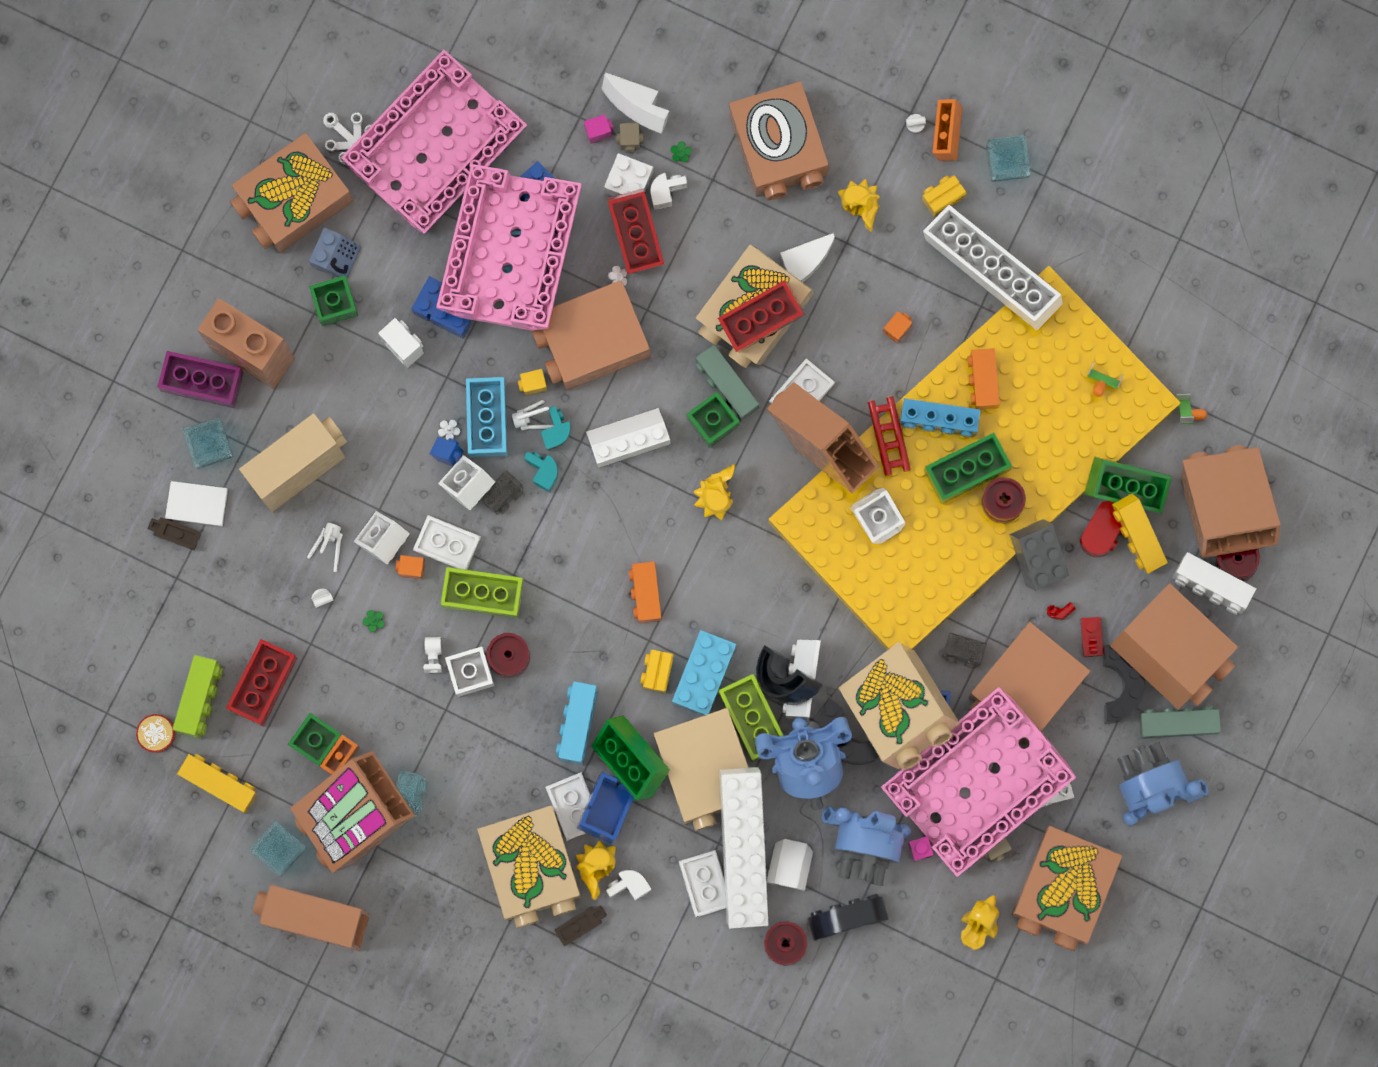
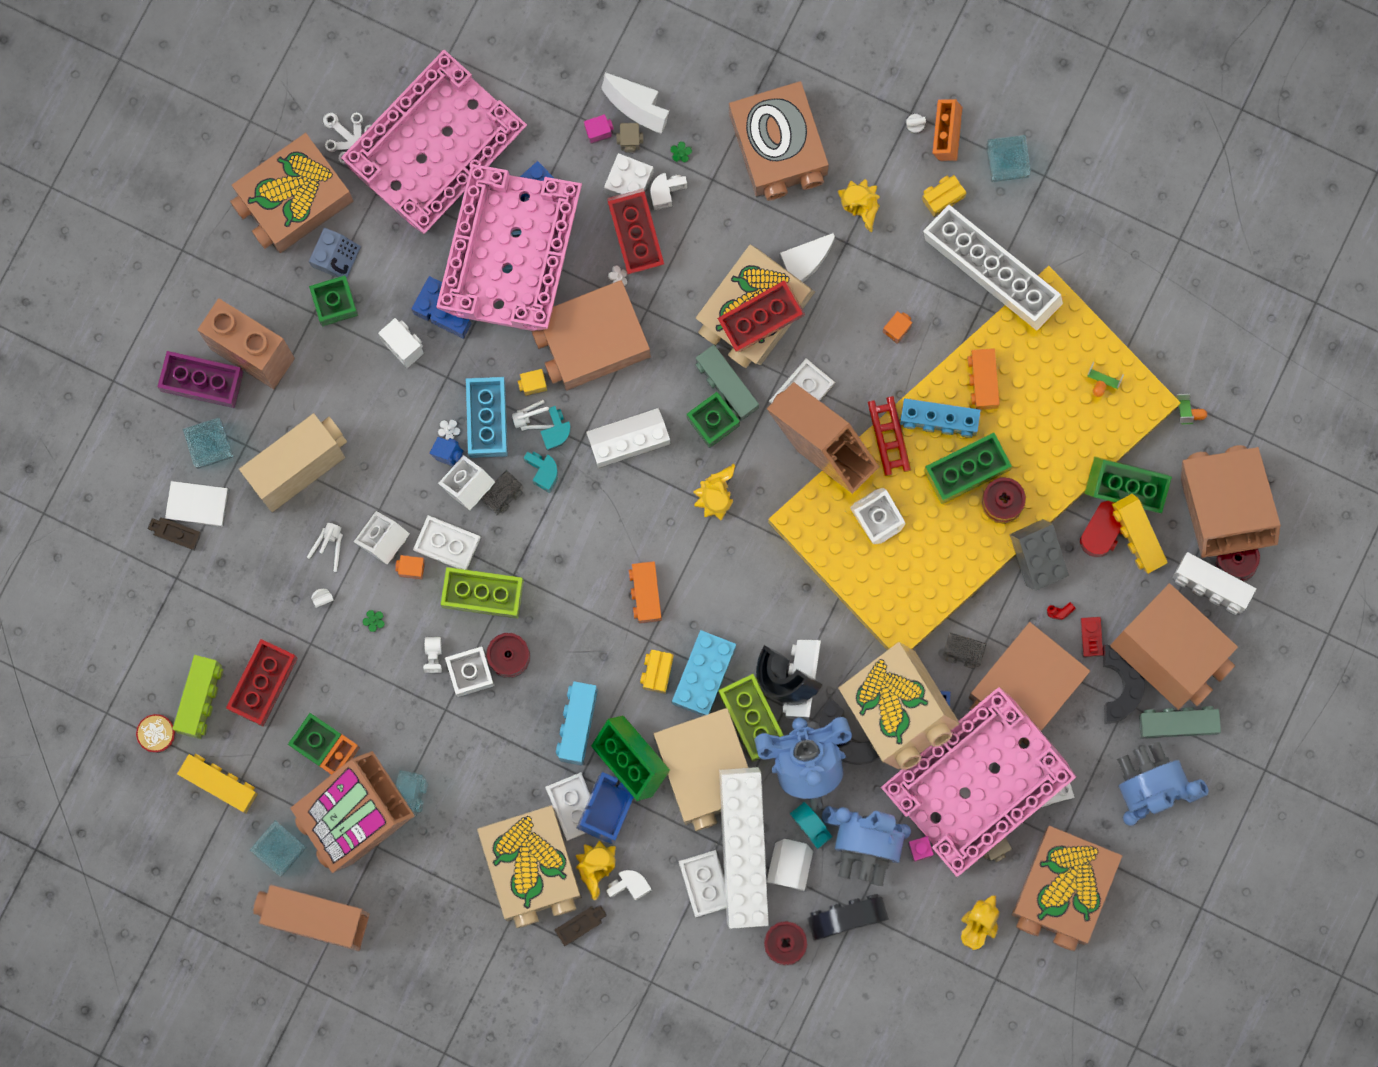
none -> teal brick [790,802,832,849]

